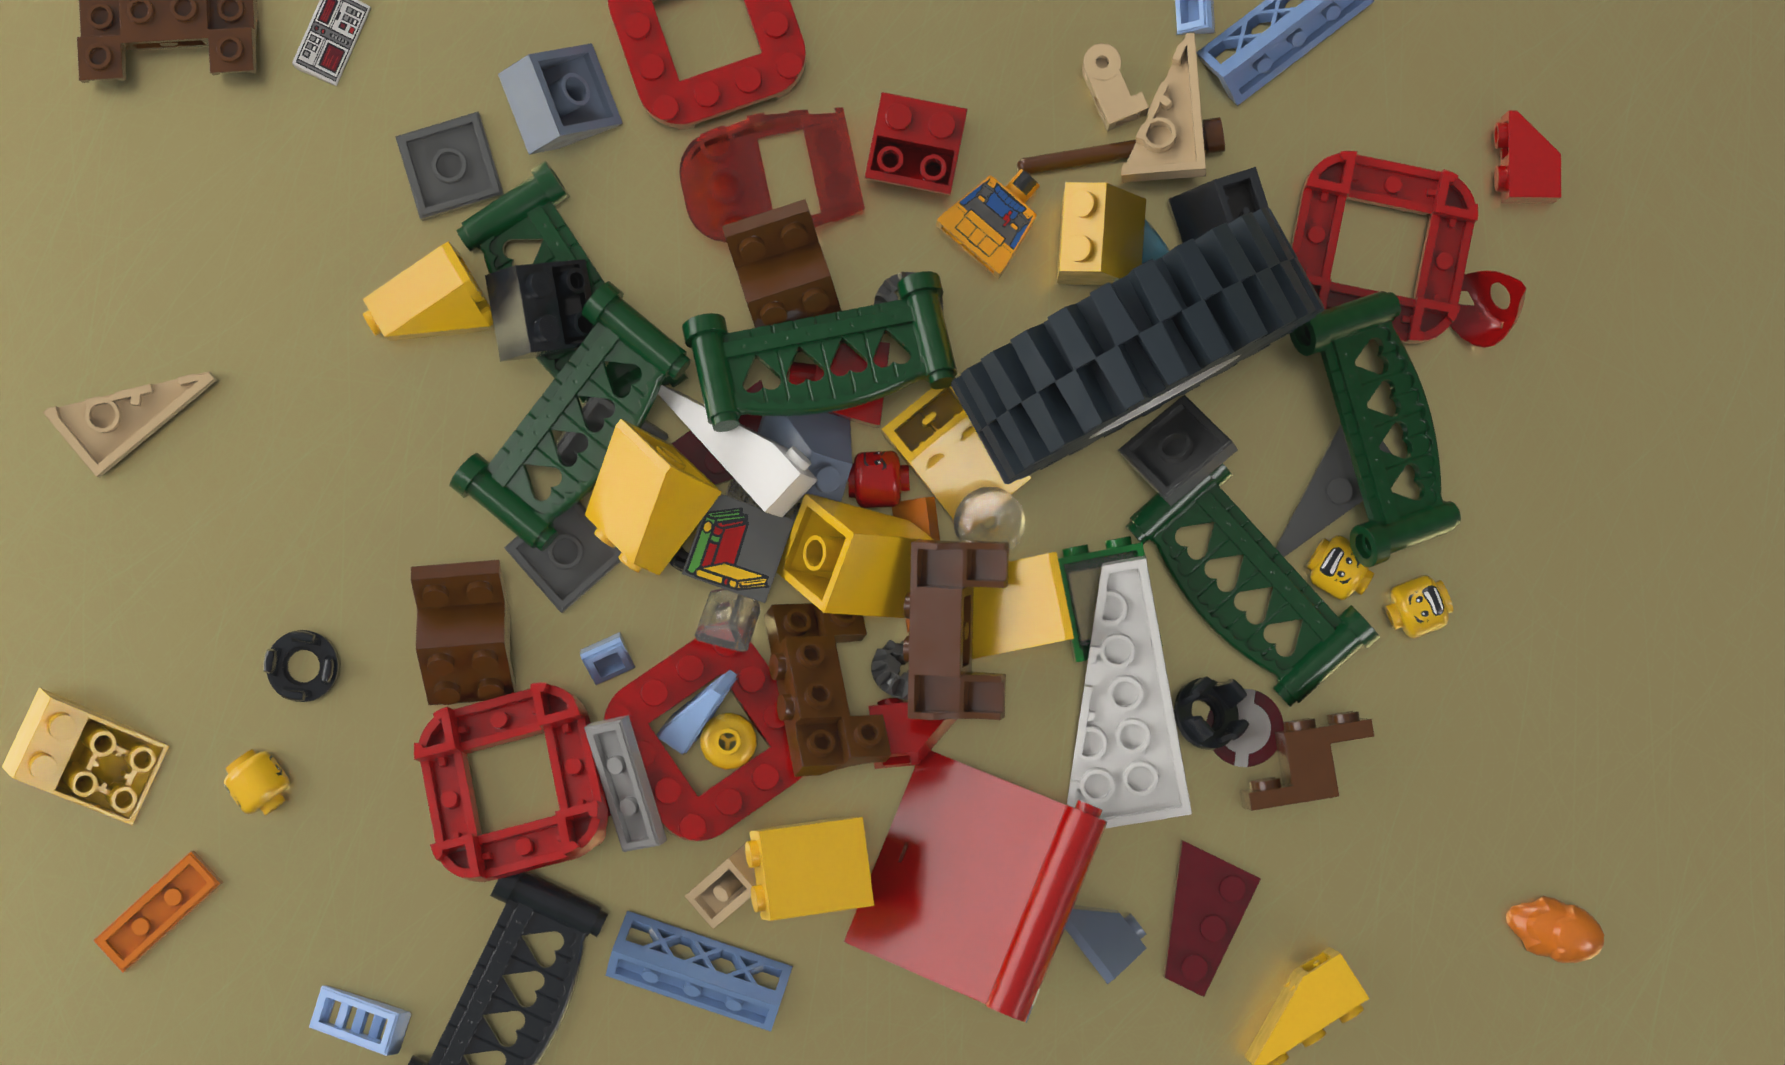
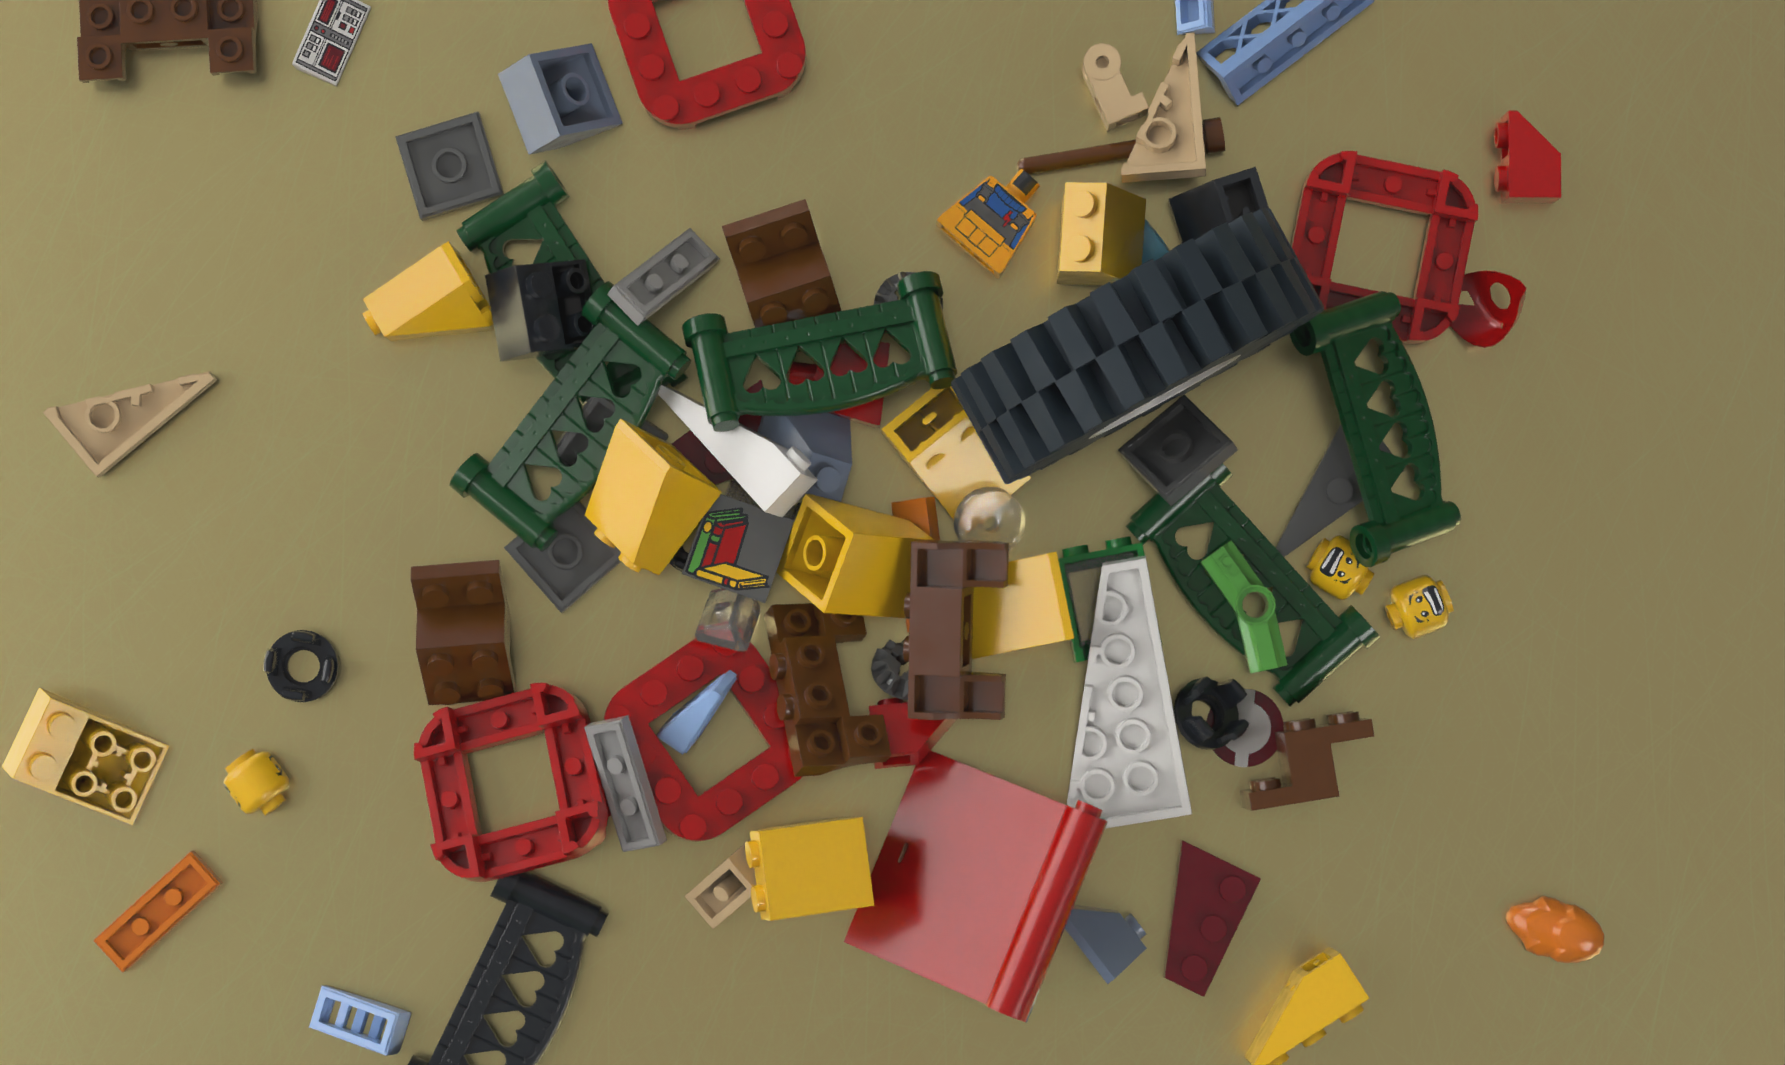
light blue slope [580,632,635,685] -> none
medium blue fence [605,911,793,1031] -> none
clear red slope [679,107,865,243] -> none
yellow head [700,713,758,770] -> none
red head [848,451,910,508] -> none
red slope [865,92,968,195] -> none
none -> light grey tile [607,228,720,326]
none -> bright green piece [1200,540,1288,674]

